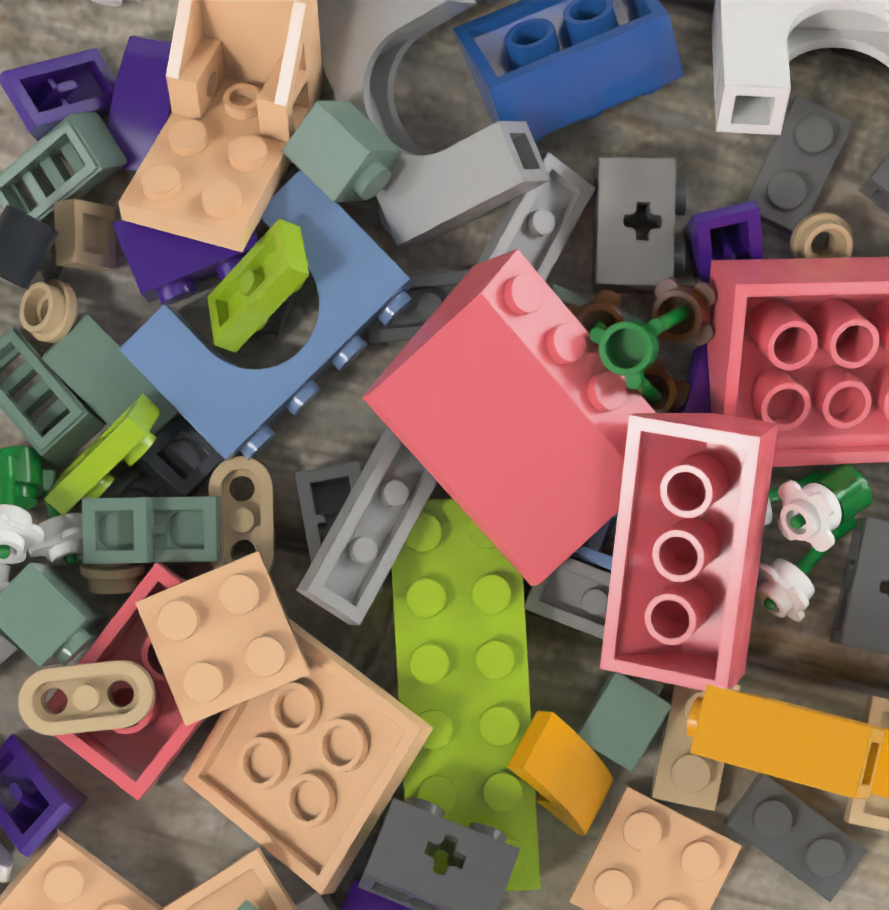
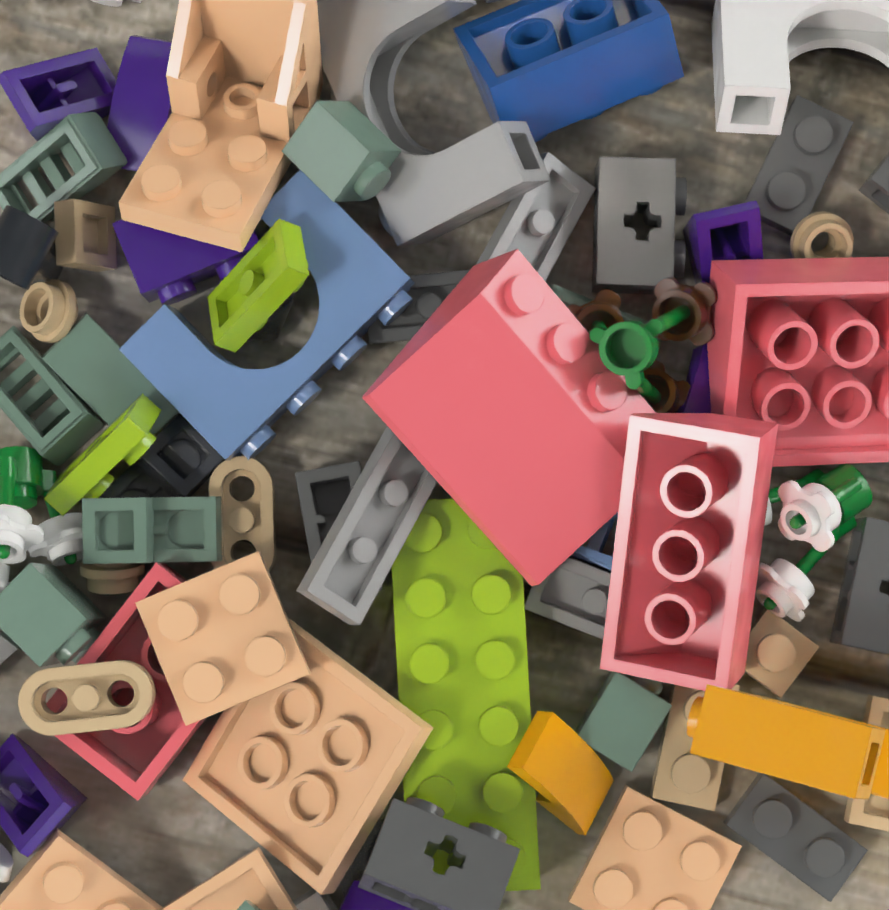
none -> tan plate [745,608,819,698]

